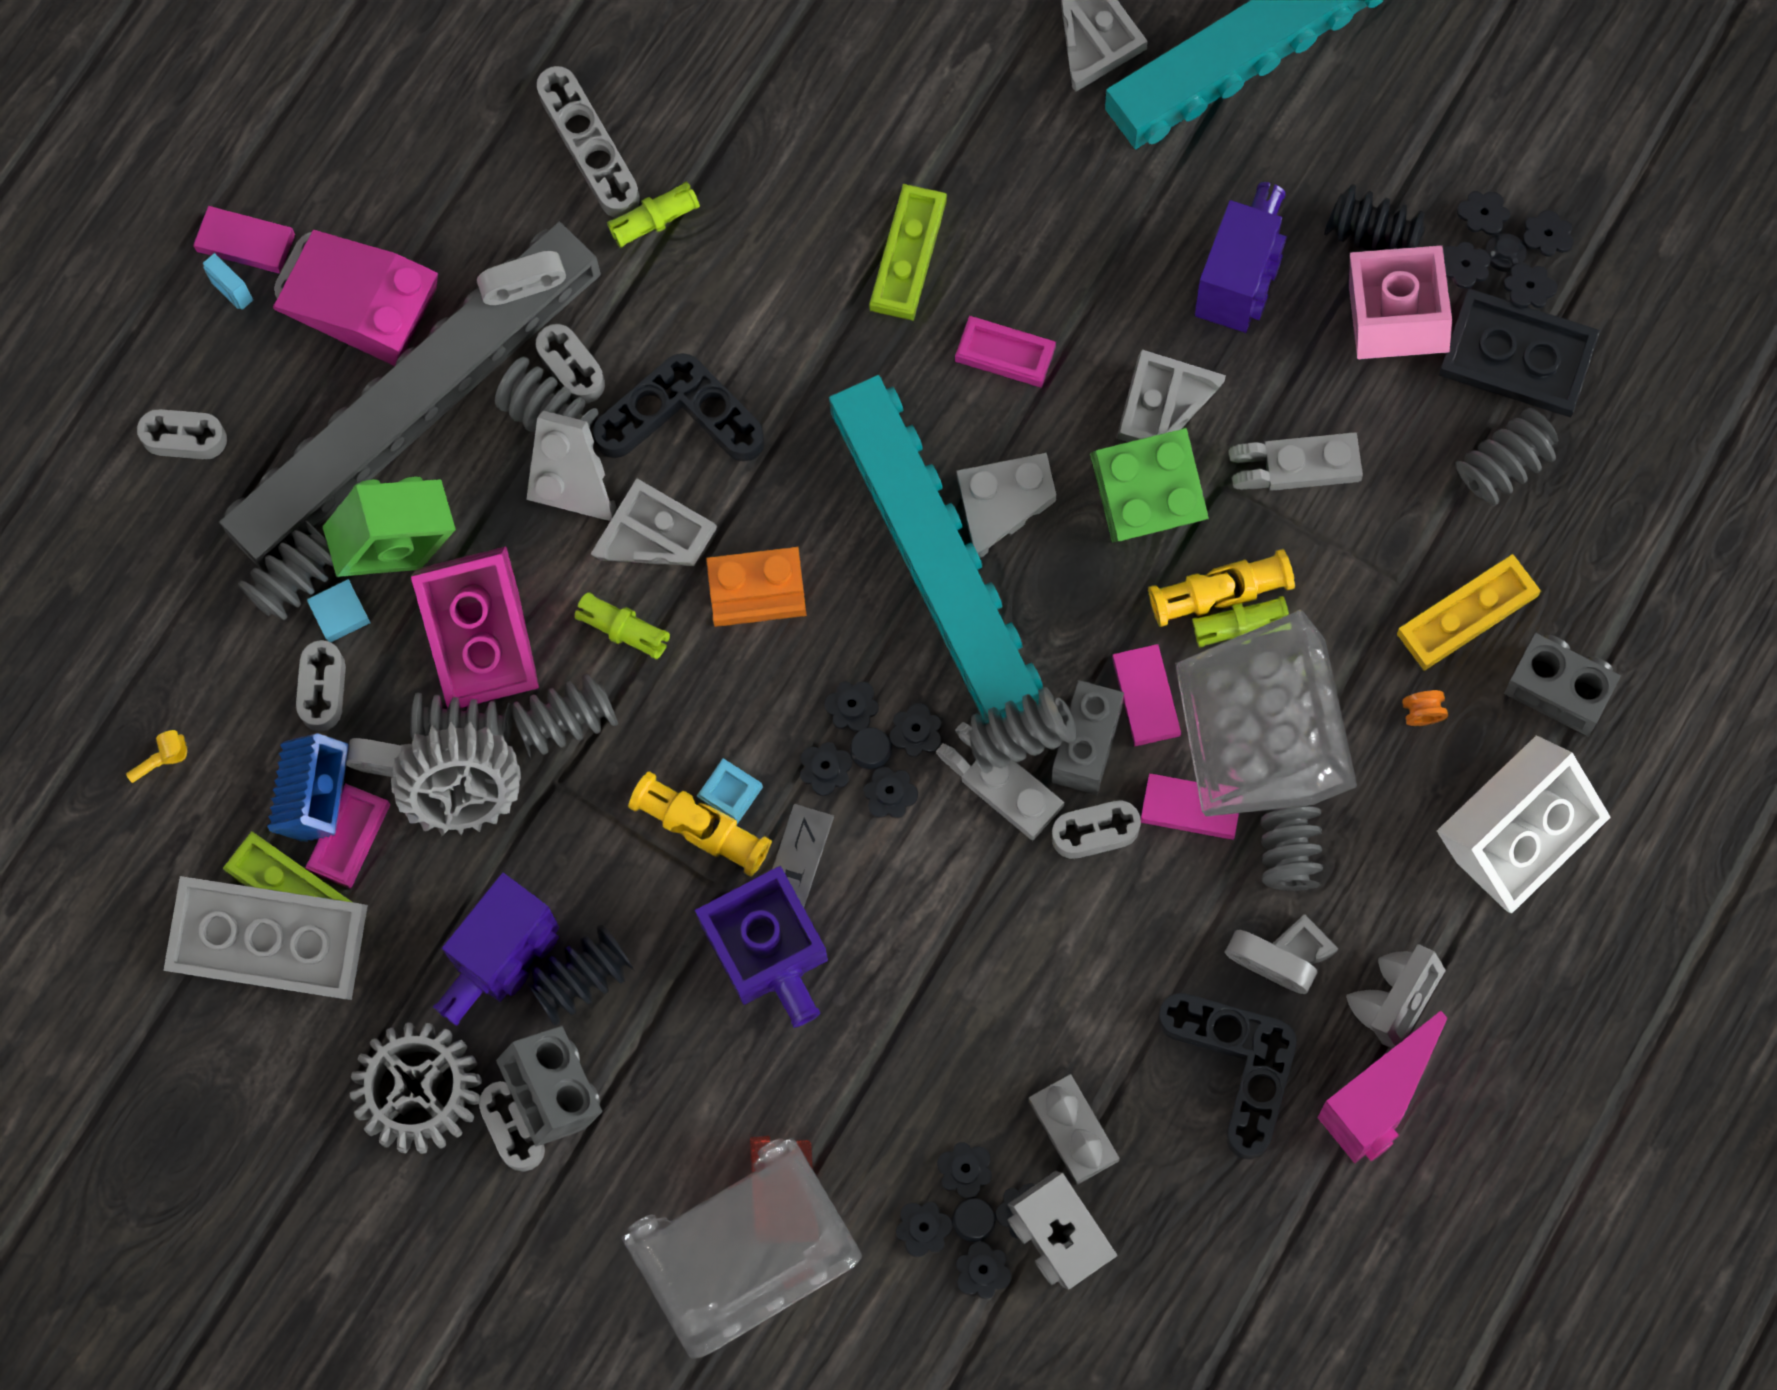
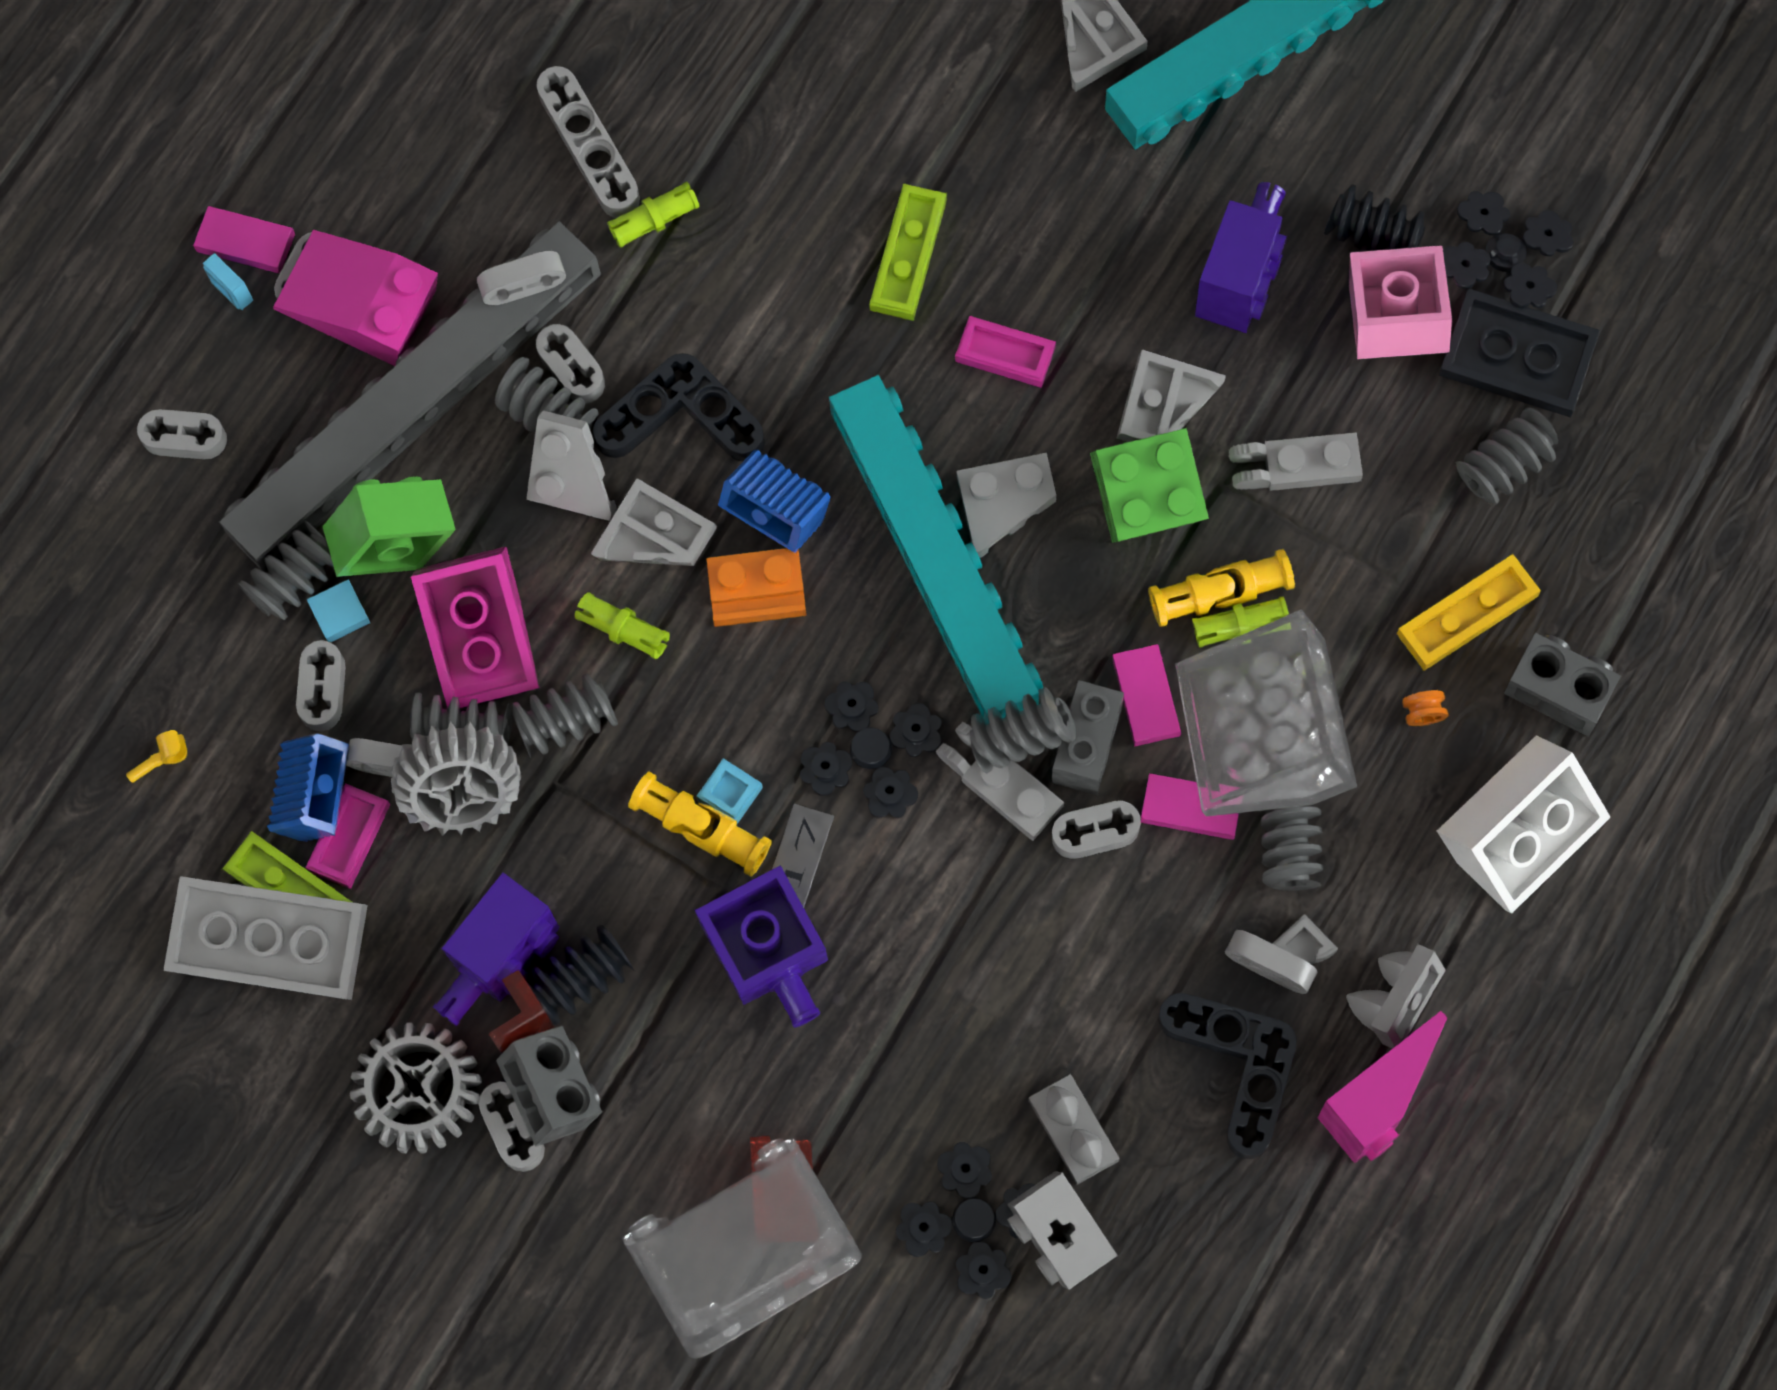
none -> clear red panel [489,970,555,1053]
none -> blue brick [718,450,831,553]

